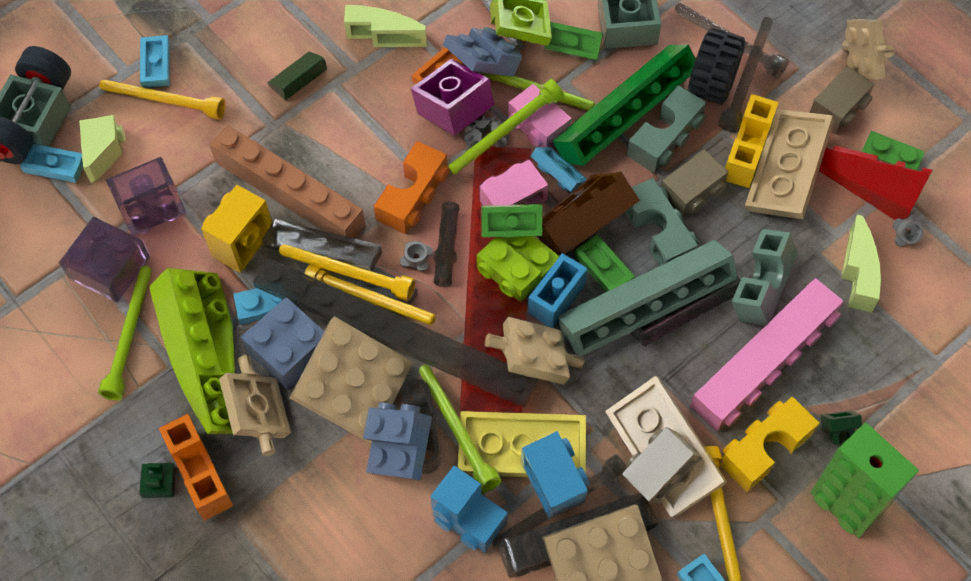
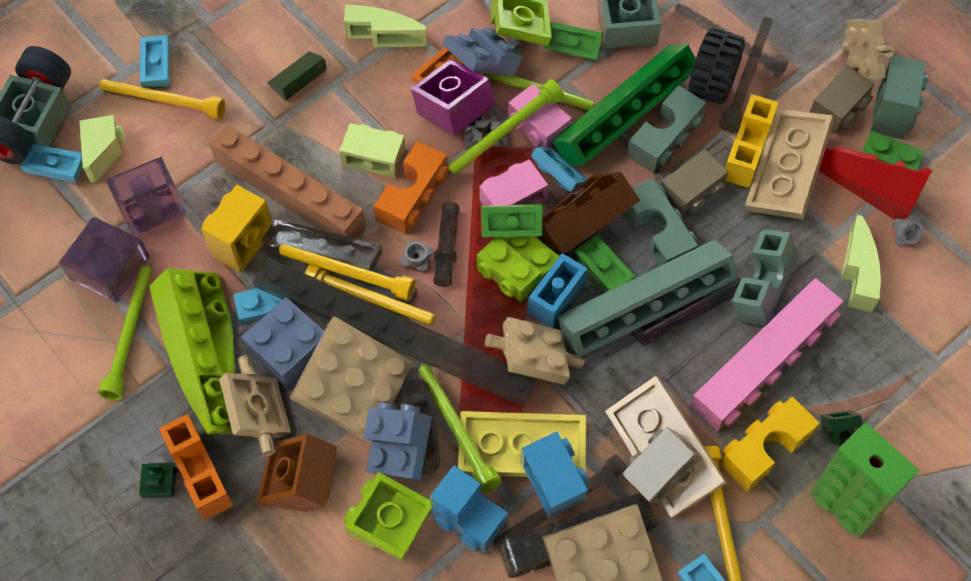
none -> dark orange slope [257,434,337,511]
none -> yellowish green brick [339,123,406,178]
none -> lime plate [343,472,432,562]
none -> sand green brick [870,55,929,139]

